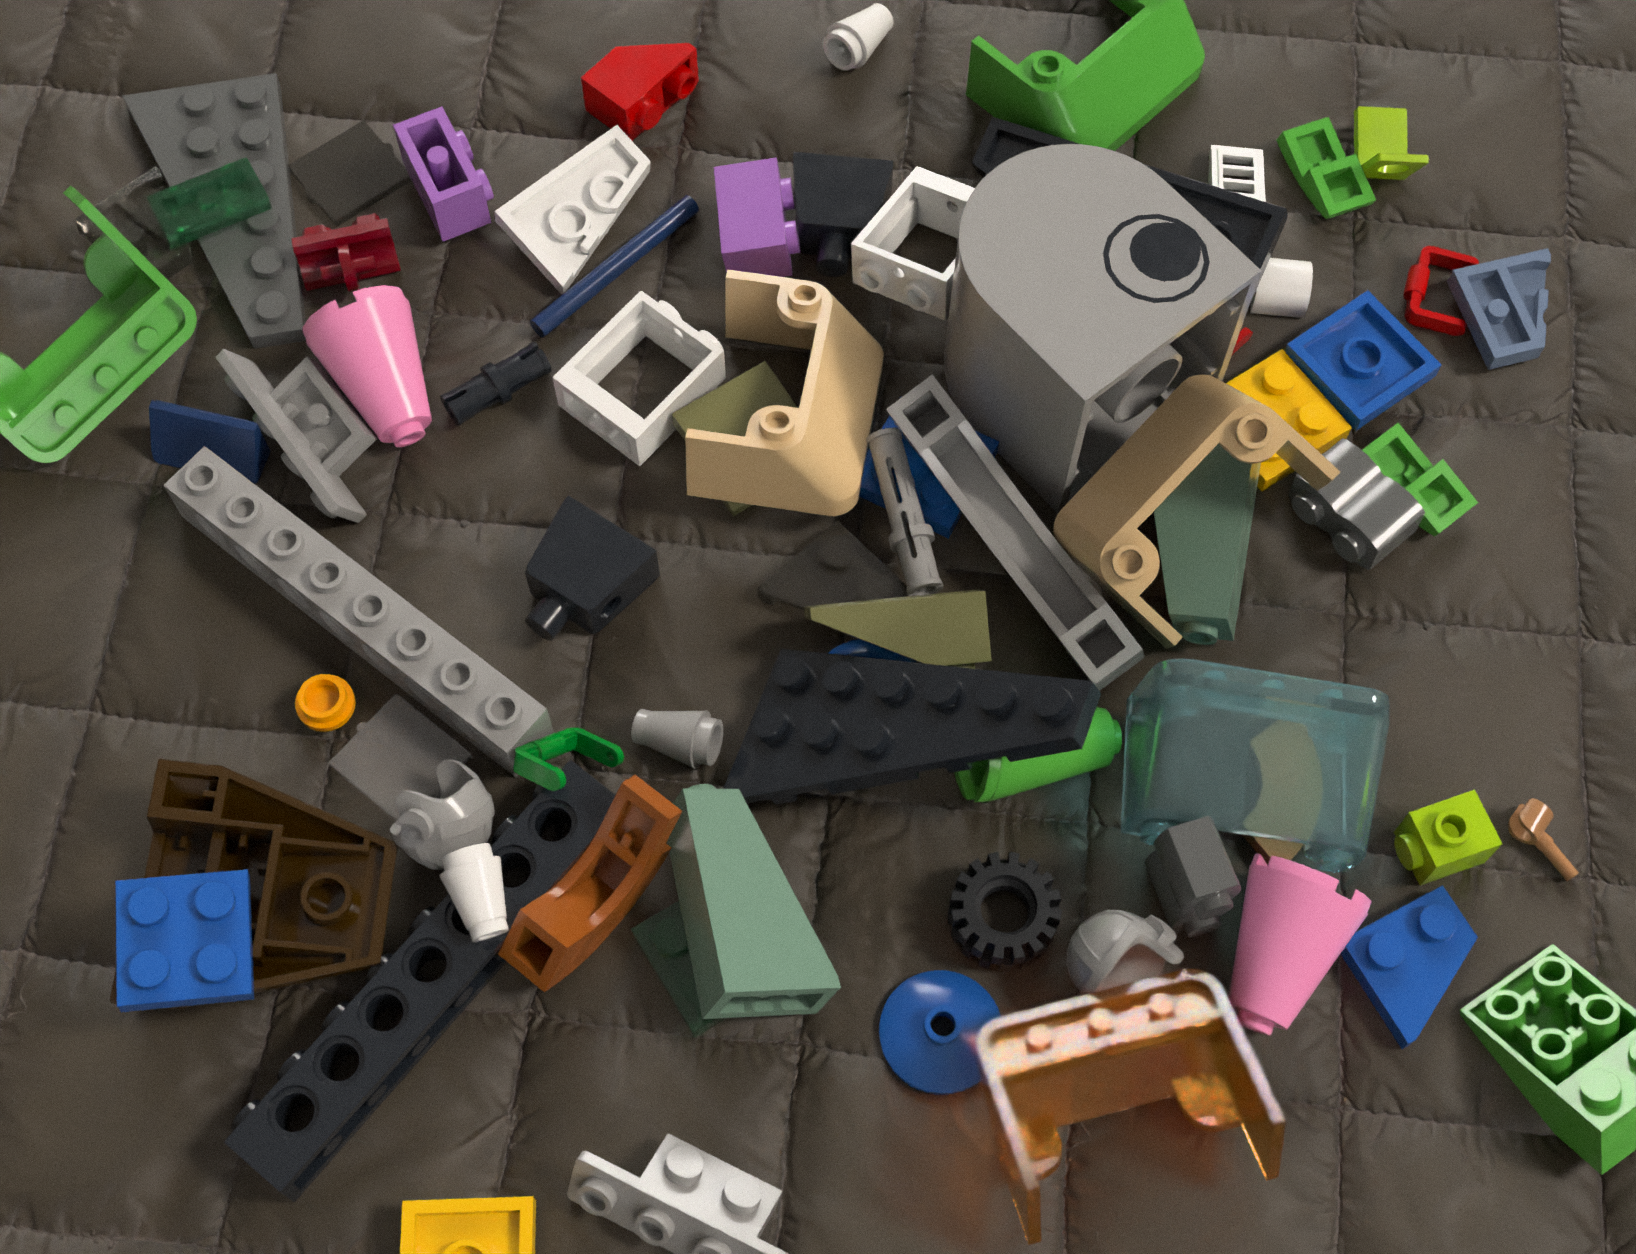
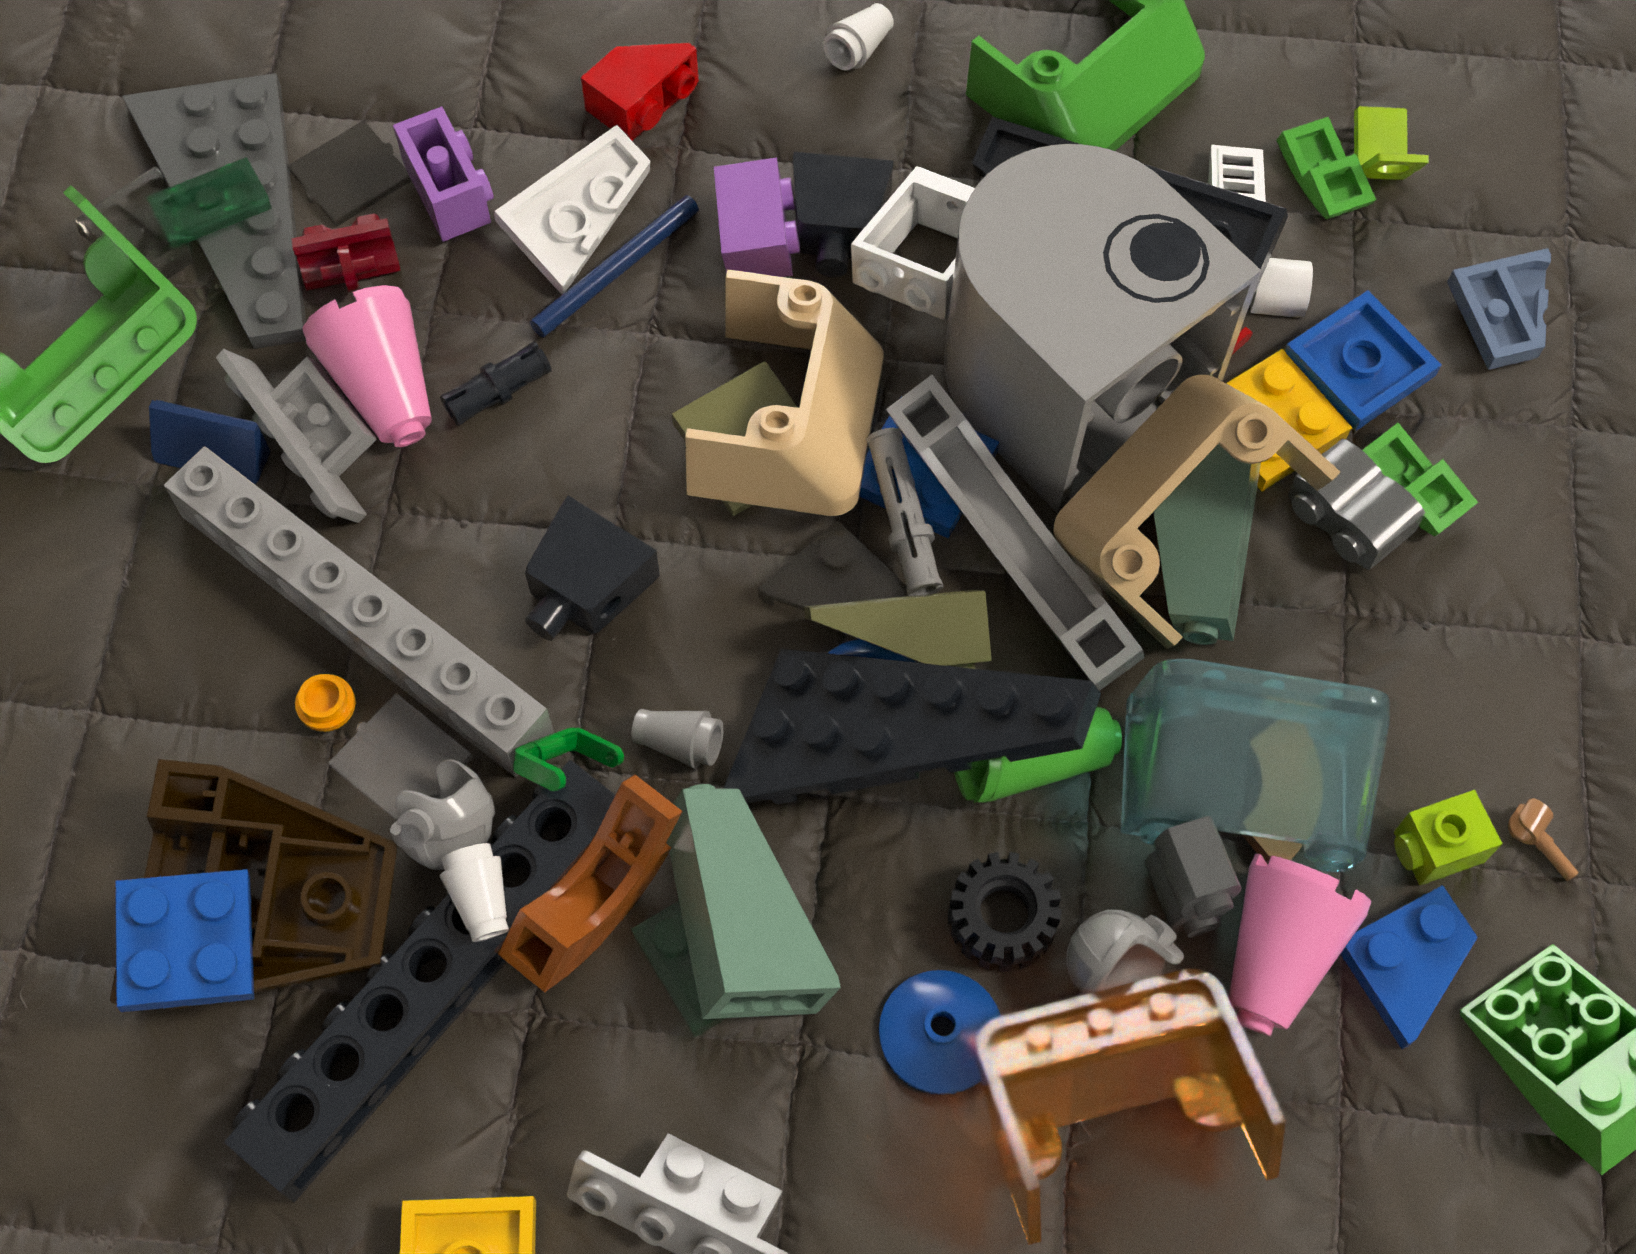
white window [553,291,726,466] -> none
red piece [1403,246,1479,336] -> none

